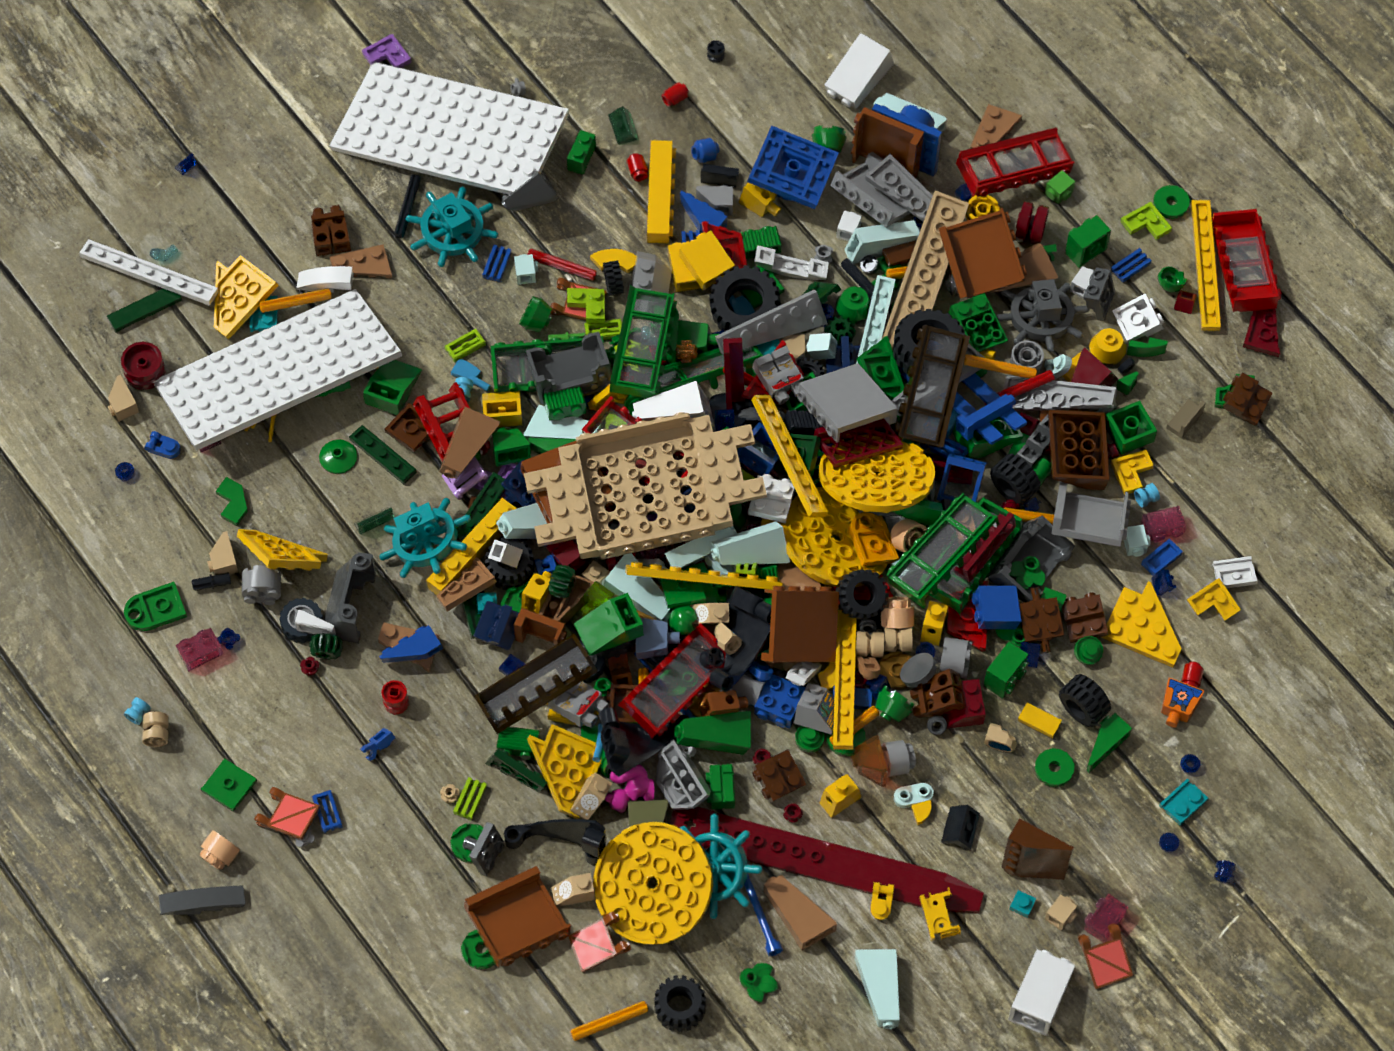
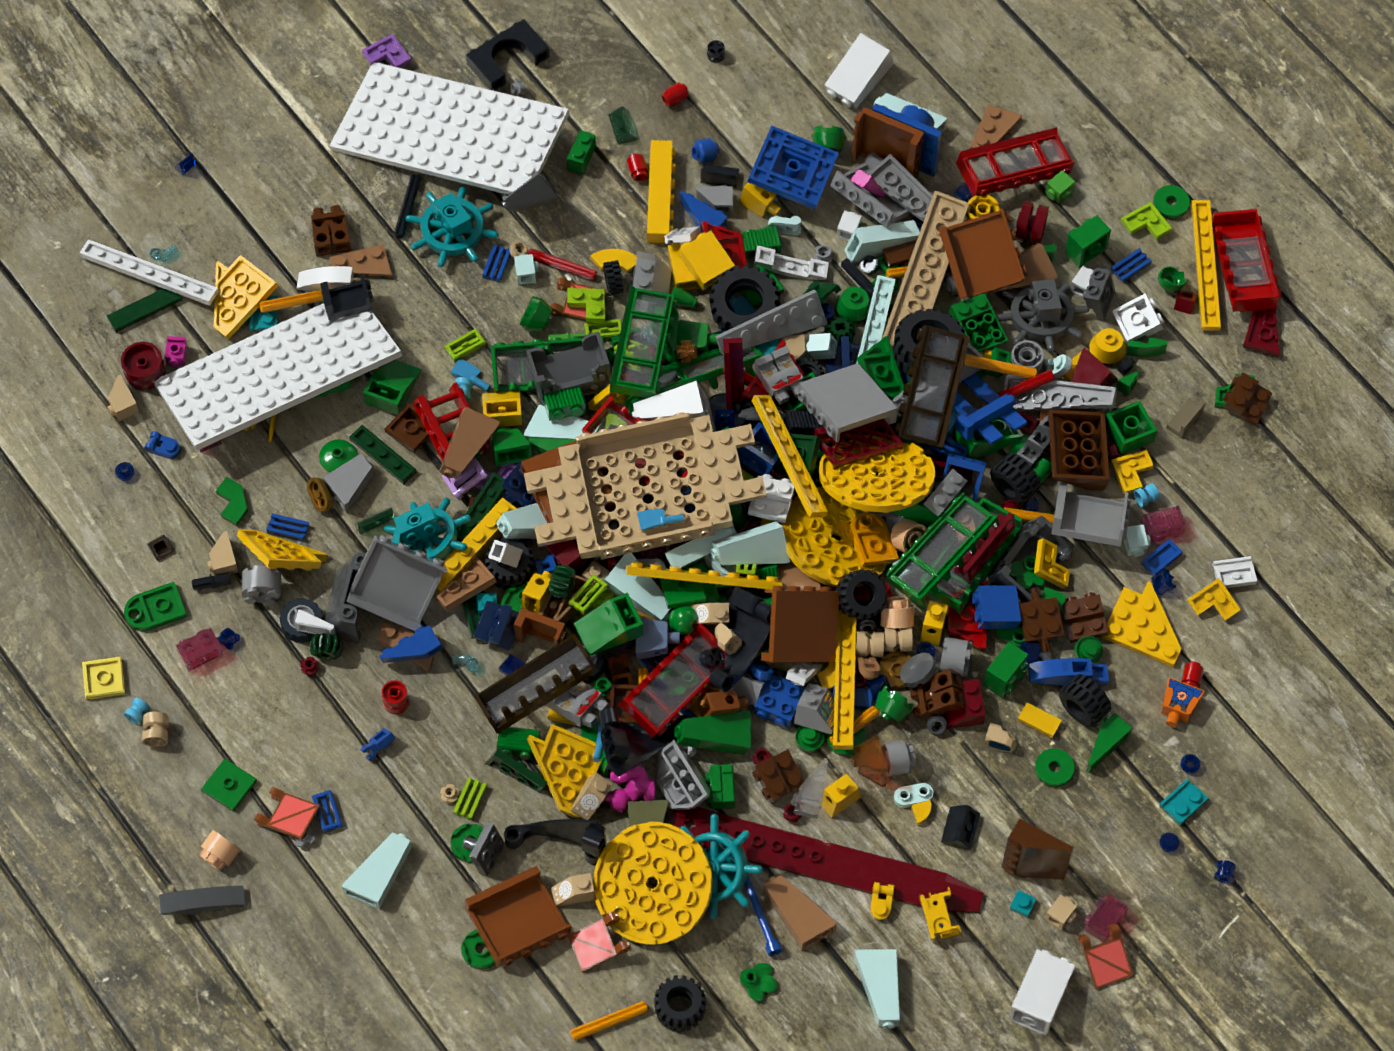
none -> light yellow tile [82,656,125,700]
none -> dark brown slope [146,535,174,561]
none -> dark pink brick [164,336,188,367]
none -> blue tile [266,513,309,541]
none -> pearl gold plate [307,477,333,512]
none -> black panel [320,273,374,320]
none -> light grey slope [323,454,374,513]
none -> light aqua slope [342,832,412,909]
none -> light grey panel [346,534,448,631]
none -> clear light blue arm [452,654,479,672]
none -> black arch [466,19,550,91]
none -> tan plate [509,241,528,257]
none -> lime tile [569,574,608,615]
none -> dark azure piece [637,509,684,532]
none -> white plate [664,226,701,245]
none -> green cone [671,287,698,309]
none -> light aqua plate [768,216,801,236]
none -> clear slope [792,758,828,819]
none -> dark pink slope [851,169,885,197]
none -> light grey plate [923,469,967,516]
none -> green panel [984,347,1012,378]
none -> blue slope [1028,658,1109,686]
none -> yellow plate [1034,538,1070,589]

